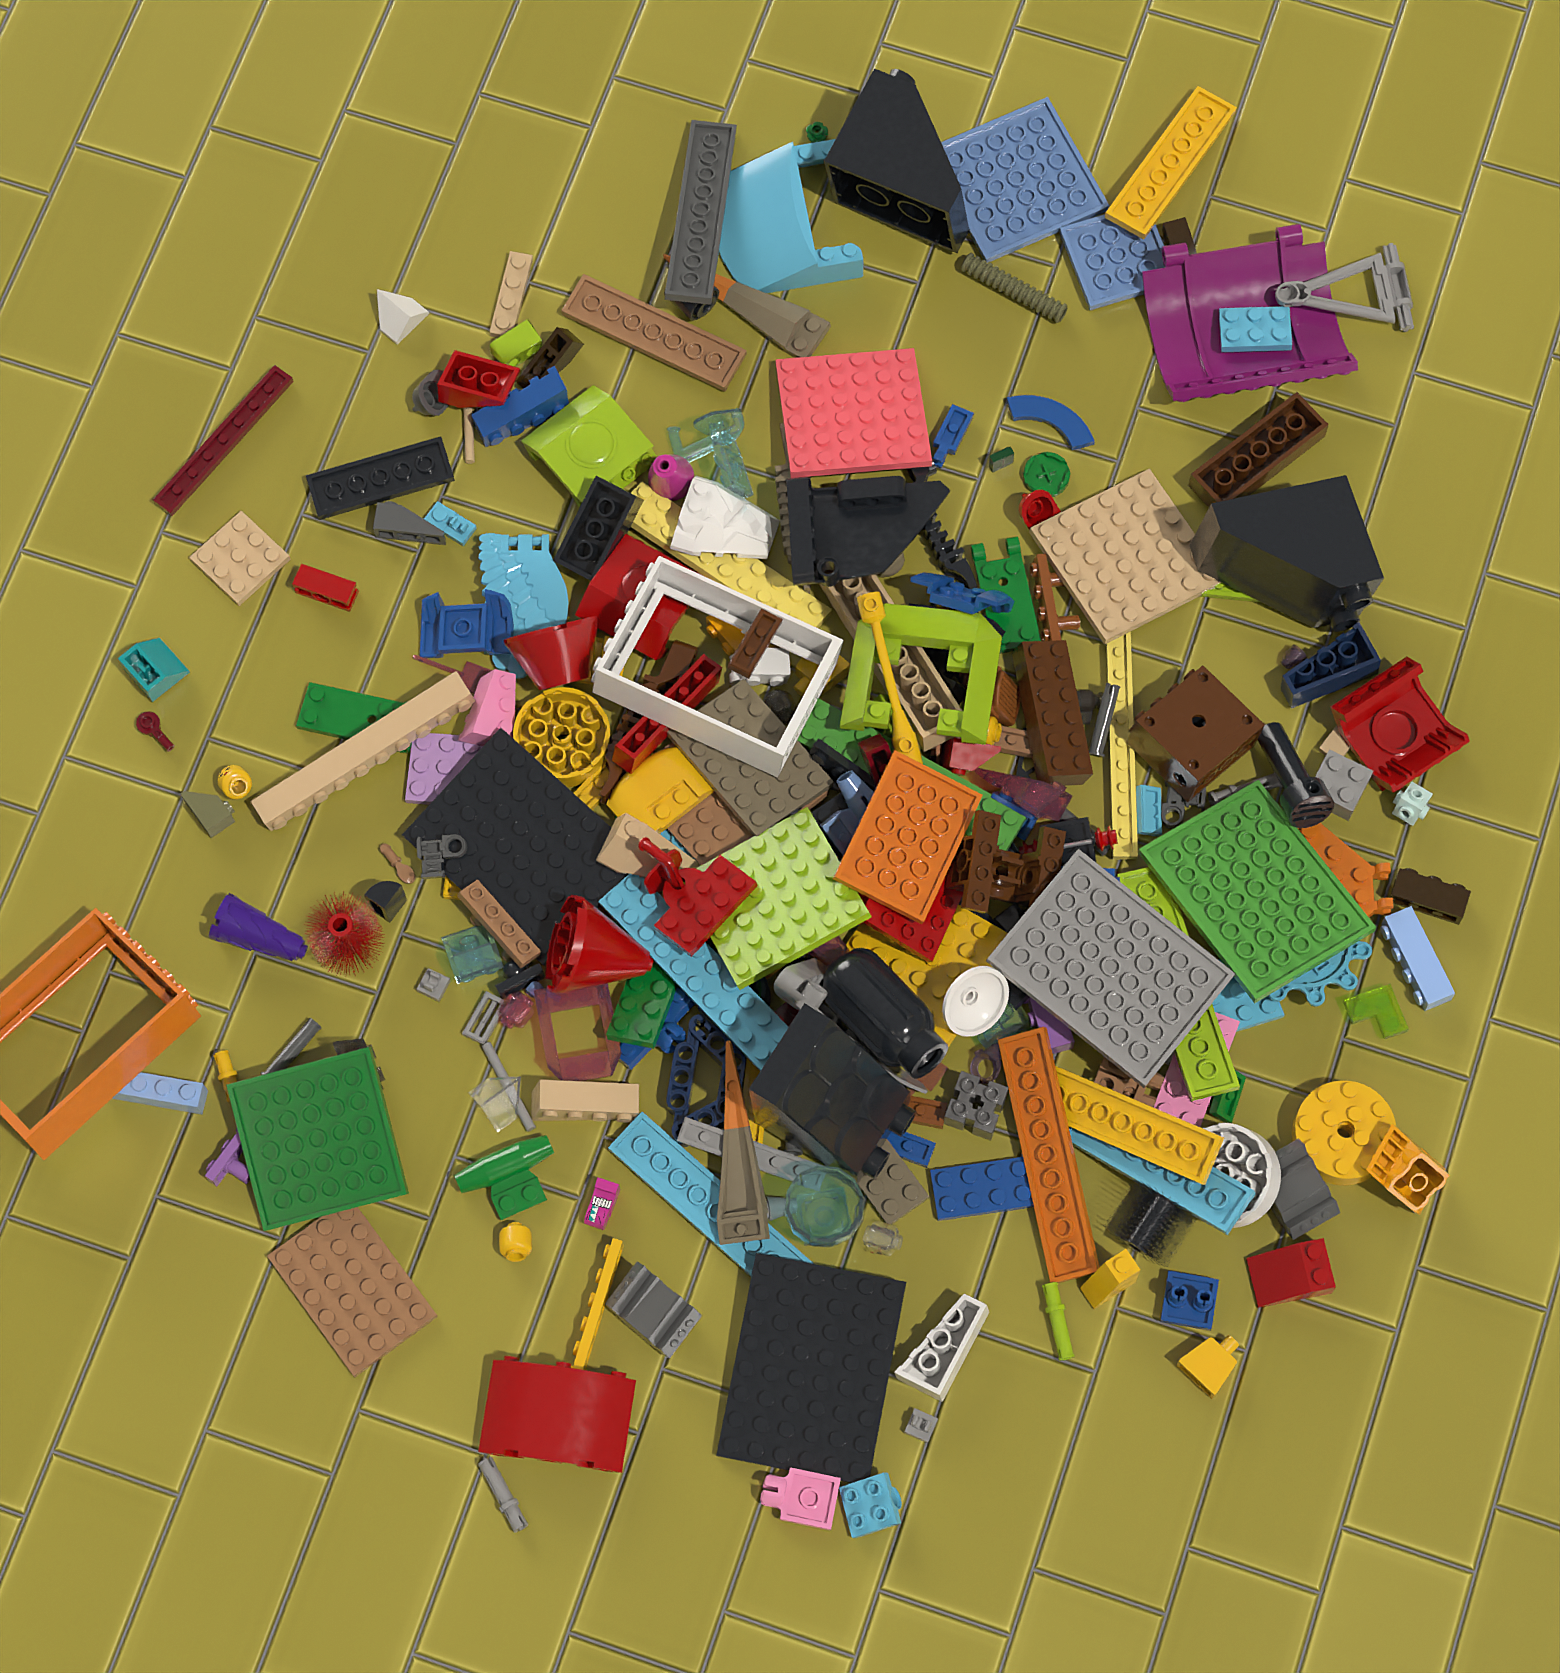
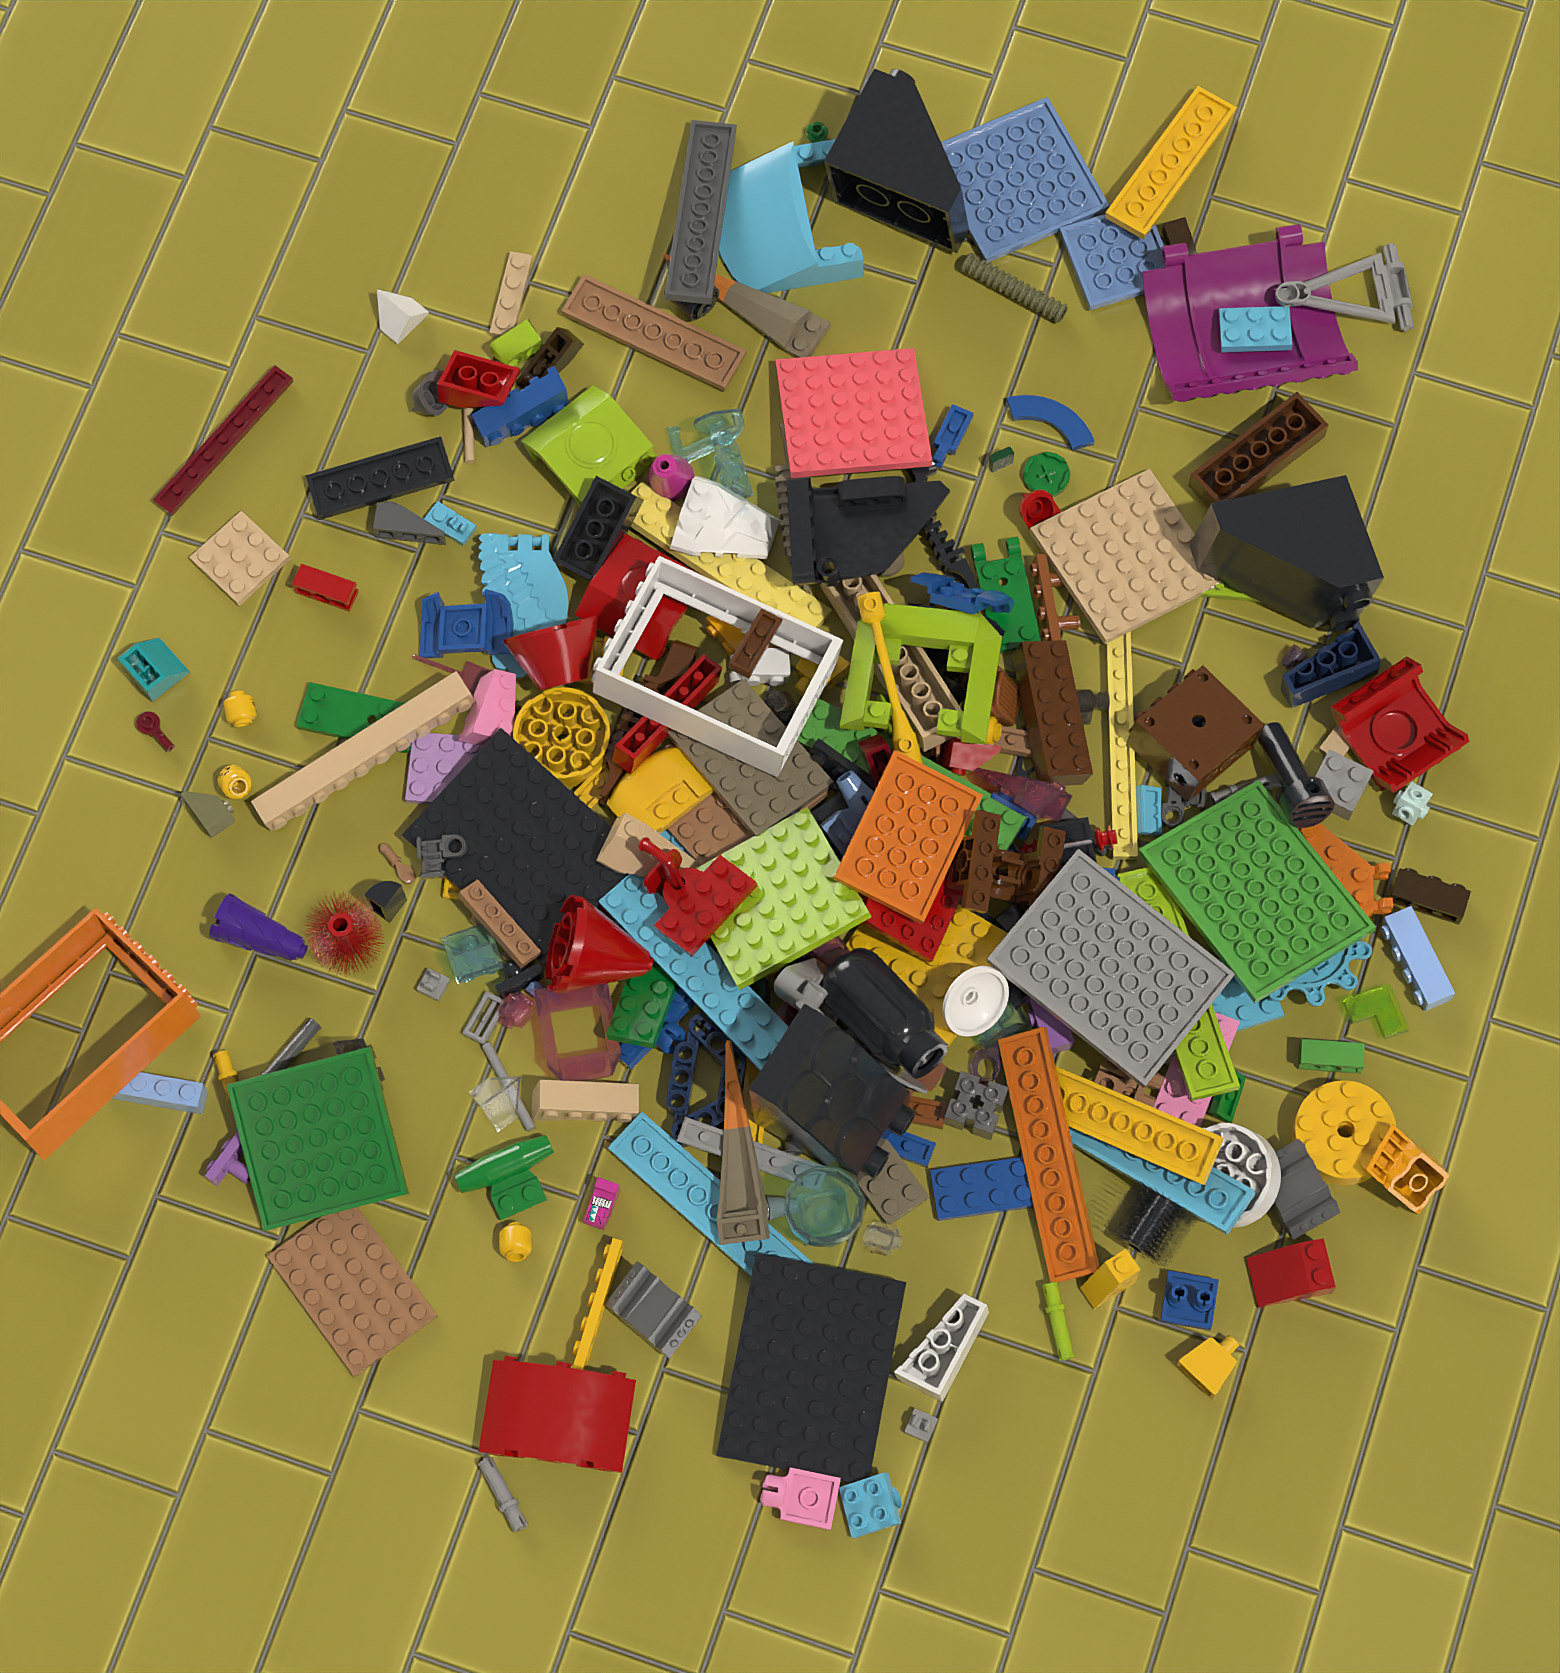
dark grey pin [1089,683,1120,757] -> none
none -> yellow head [223,690,257,727]
none -> bright green piece [1298,1039,1365,1074]

